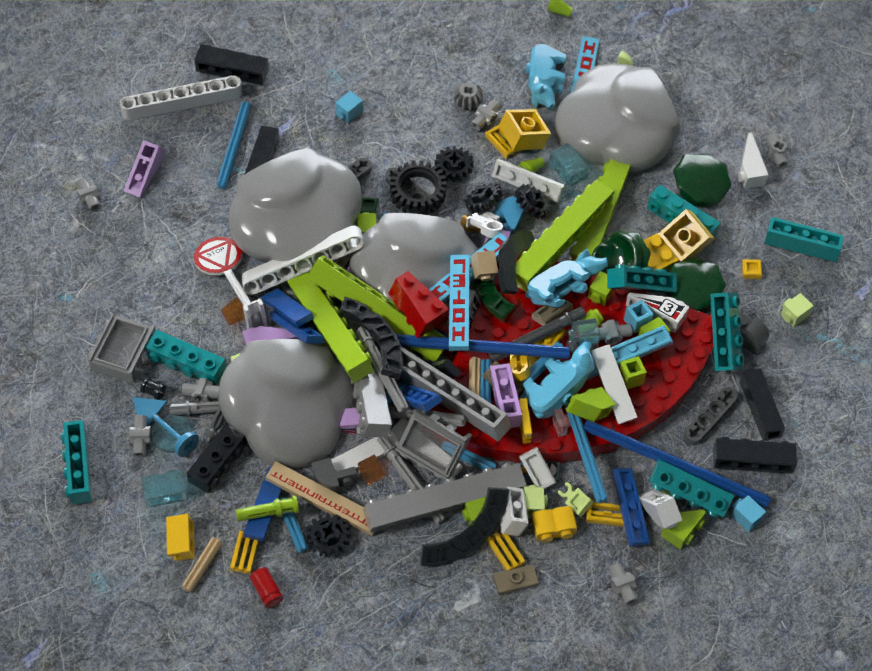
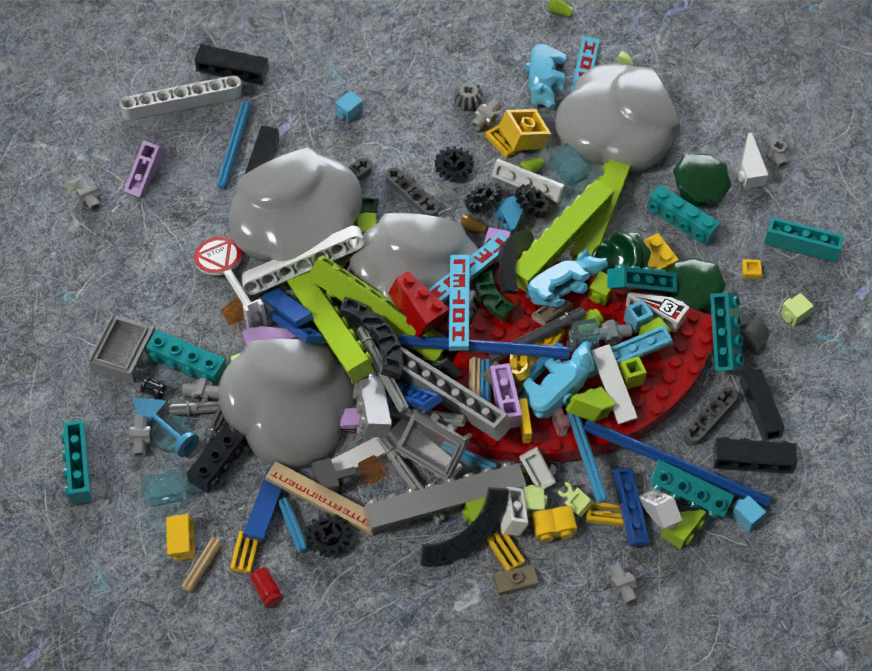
lime pin [235,495,299,522] -> none
black tyre [390,161,447,215] -> none
white piece [466,211,503,238] -> none
tan brick [470,251,498,281] -> none
yellow brick [658,209,715,262] -> none

